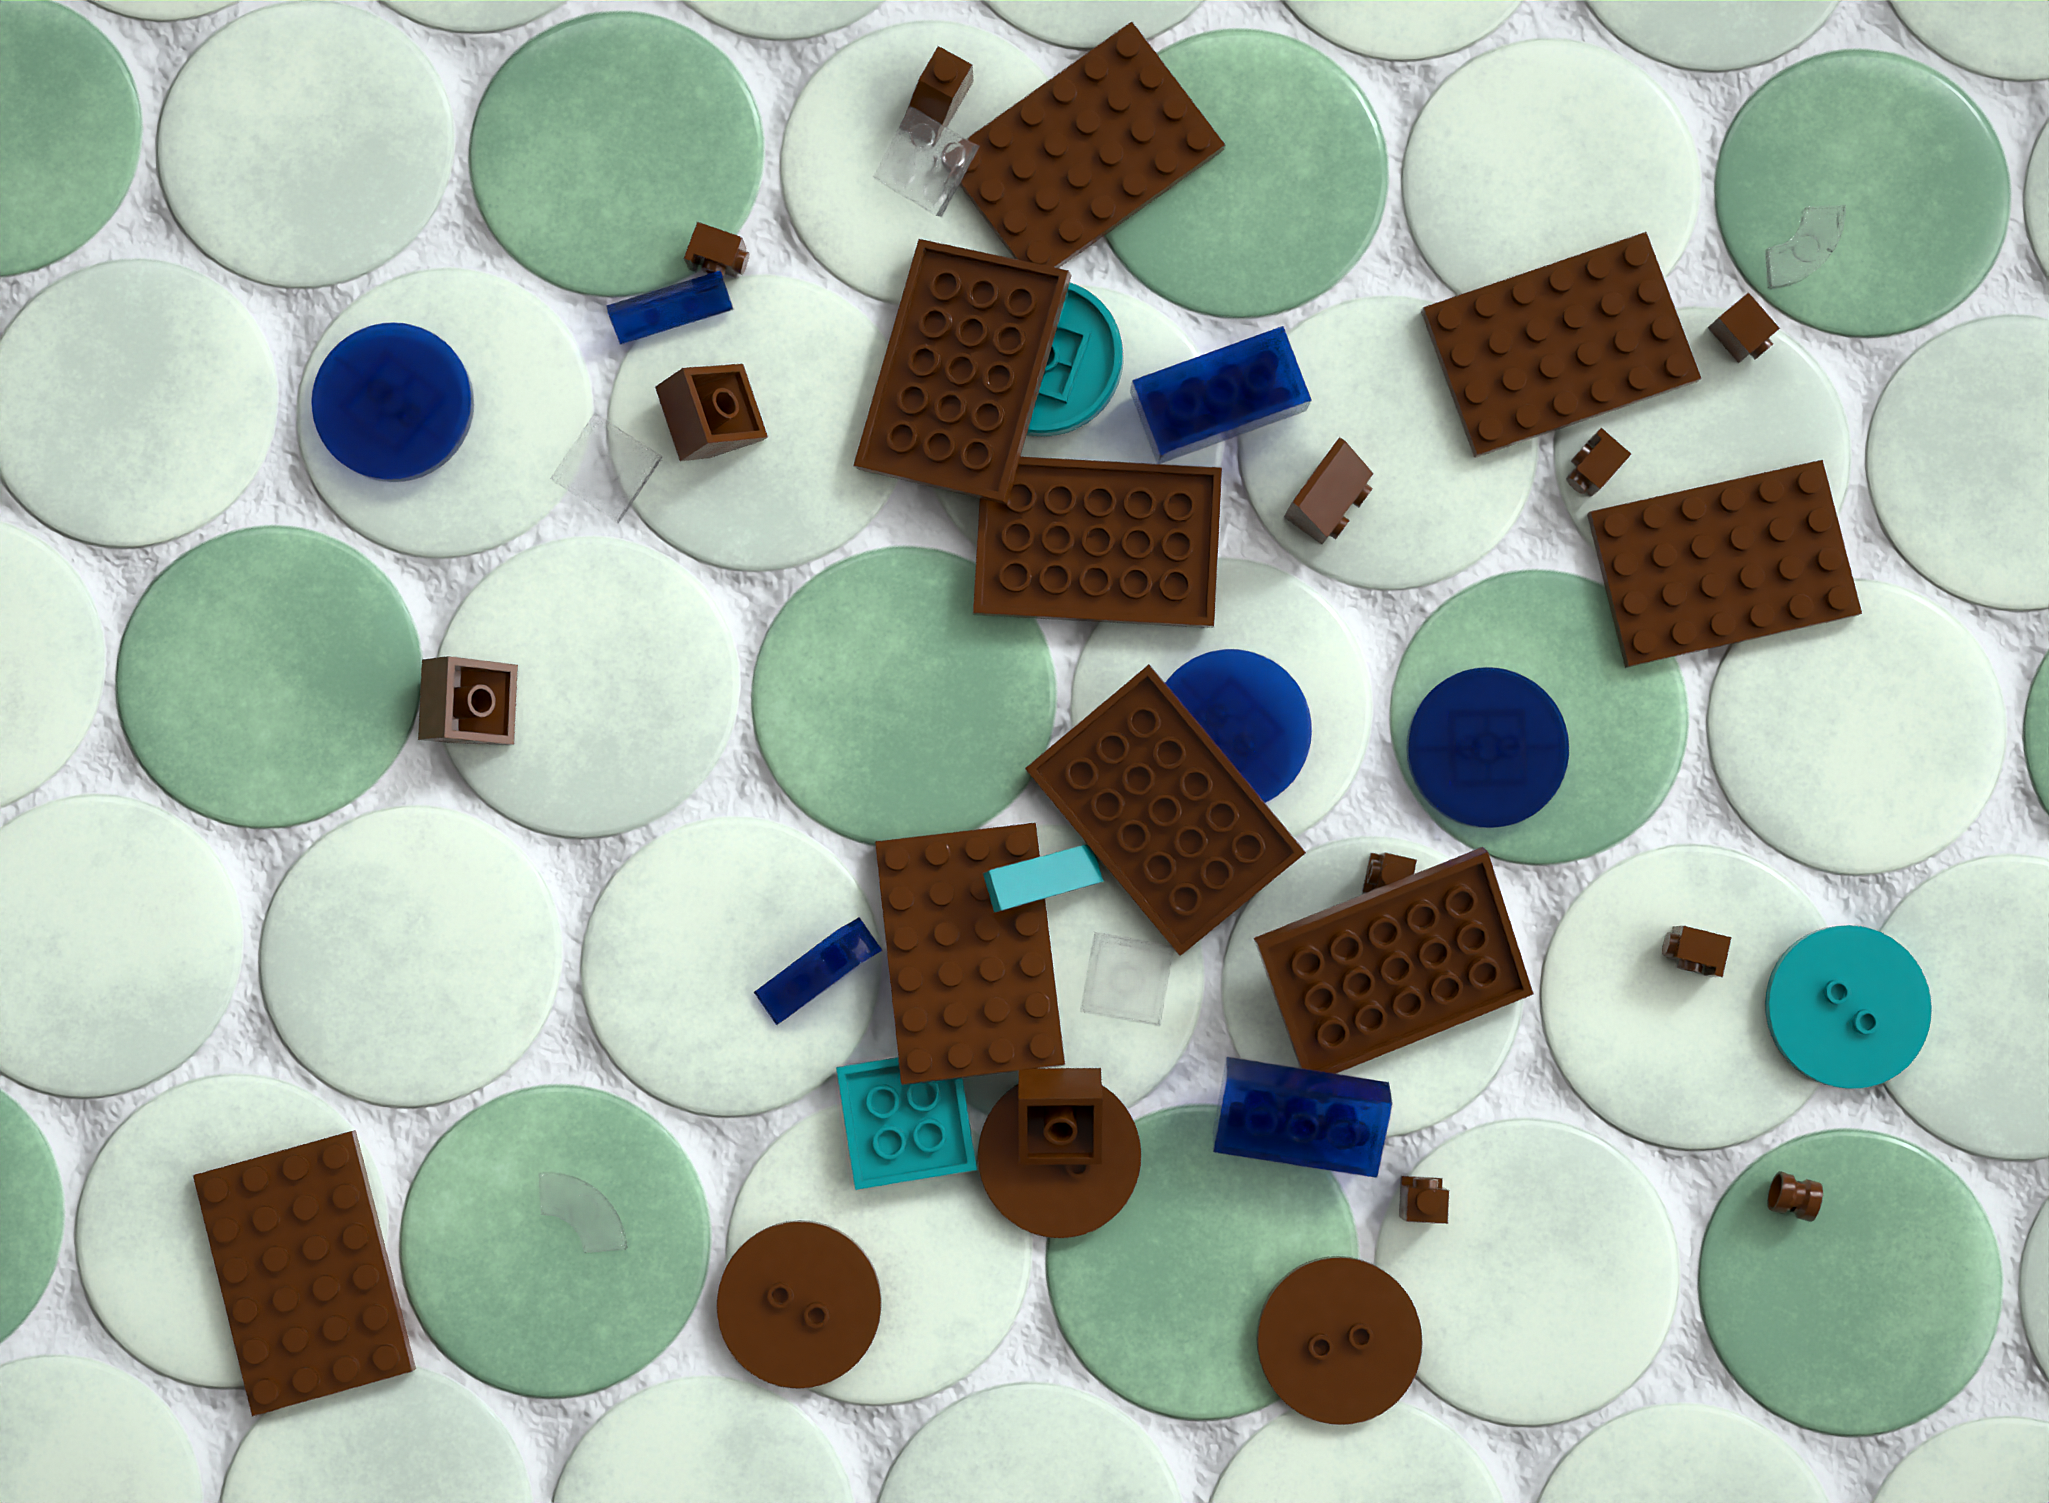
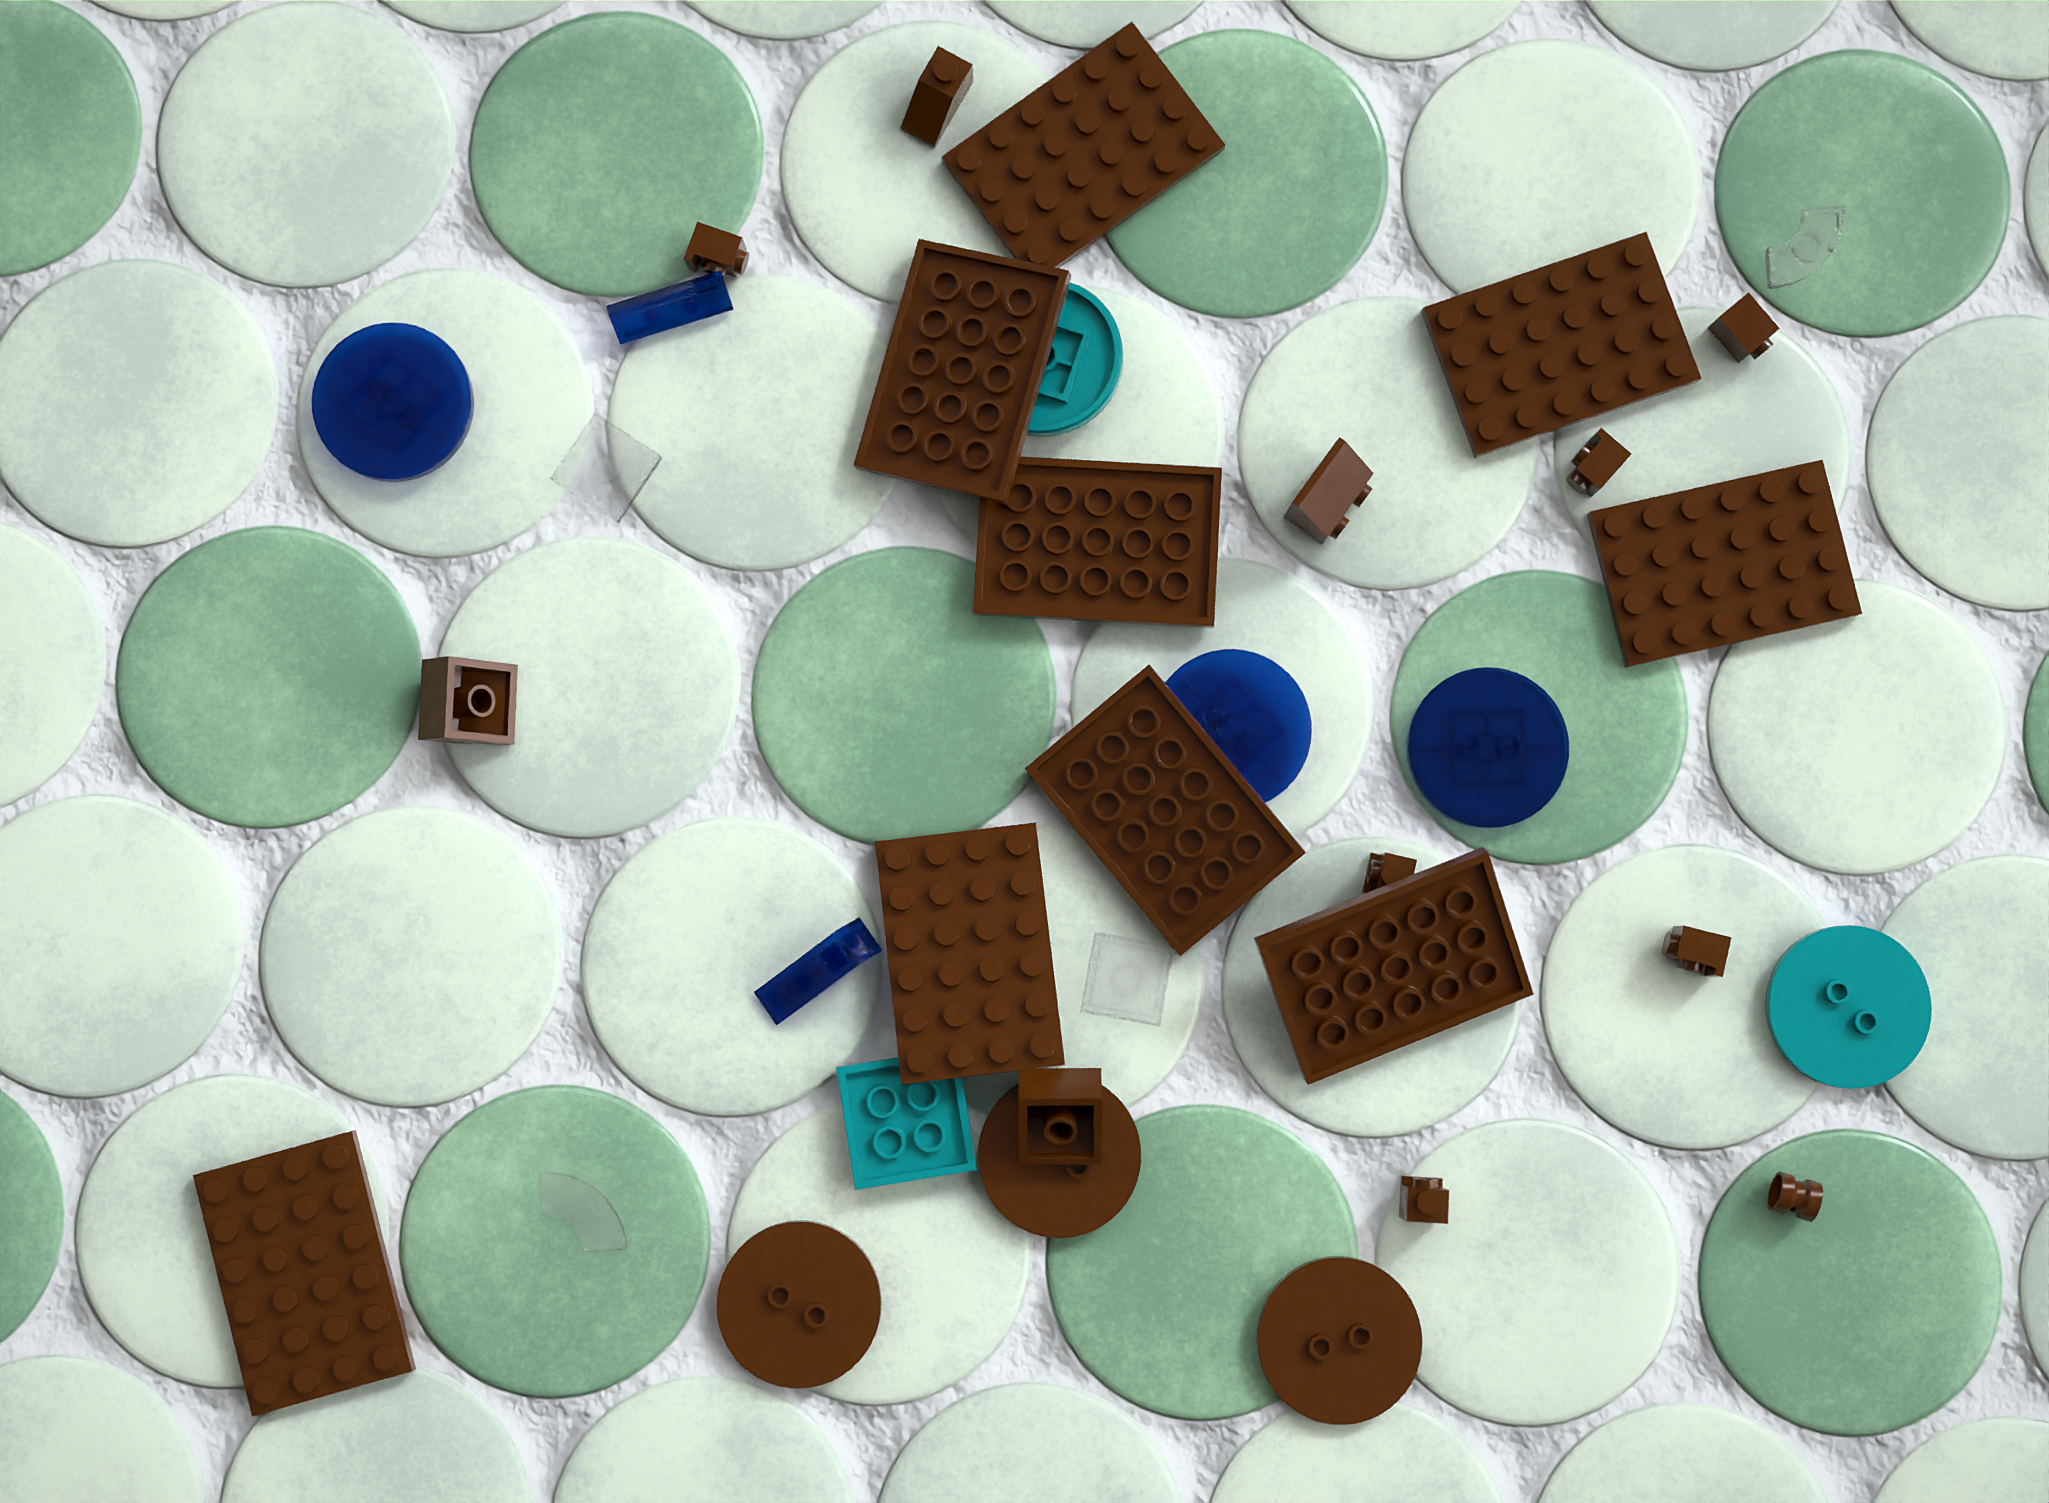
reddish brown slope [655,364,768,461] -> none
clear plate [873,106,979,218] -> none
tile [983,844,1103,912] -> none
clear blue brick [1130,326,1312,464] -> none
clear blue brick [1213,1057,1393,1178] -> none

